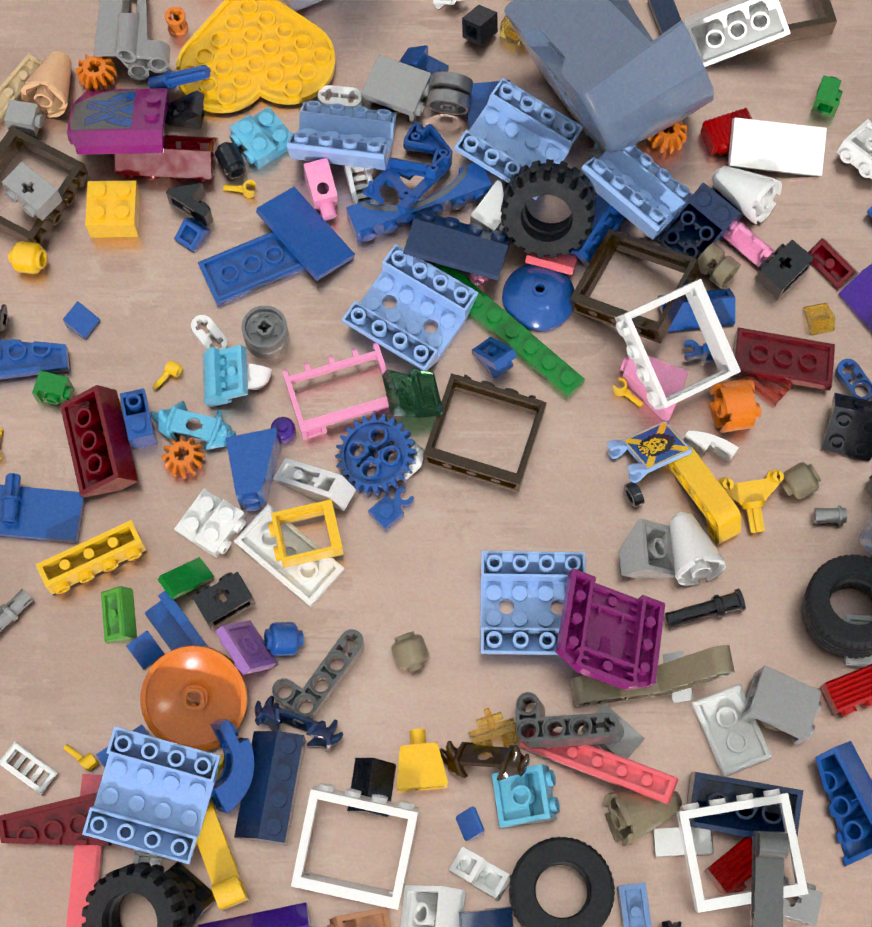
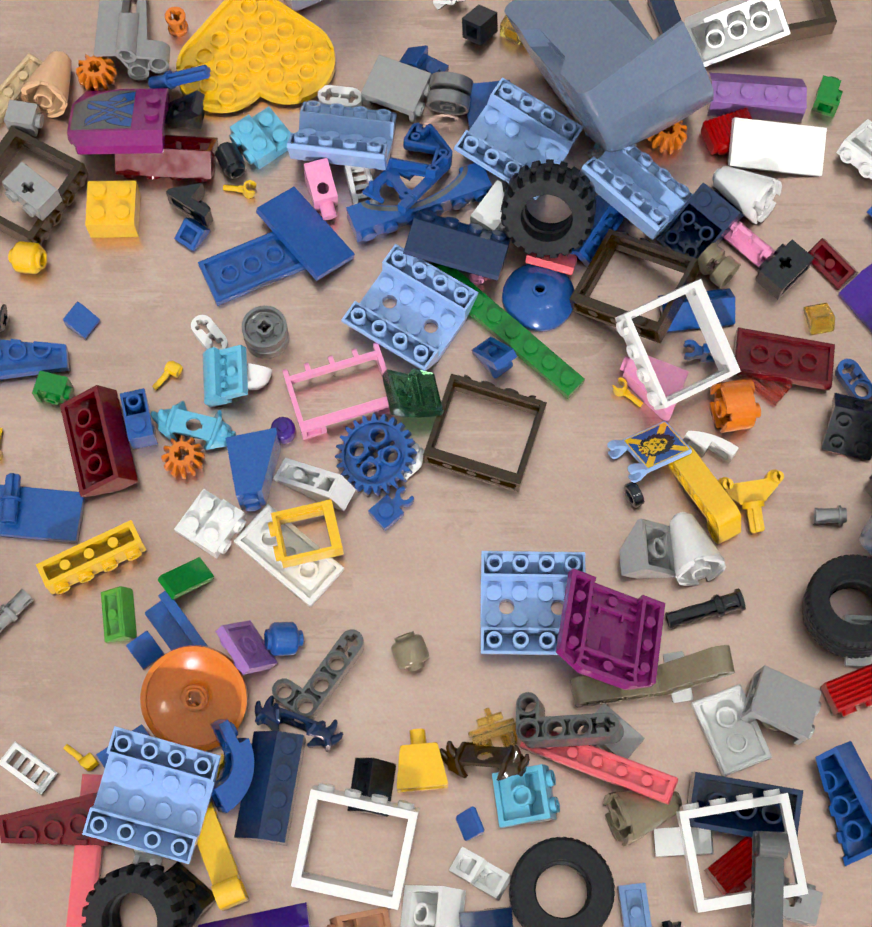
black brick [192,571,255,629] -> none
dark tan head [781,462,821,499] -> none
none -> medium lavender slope [707,72,807,122]

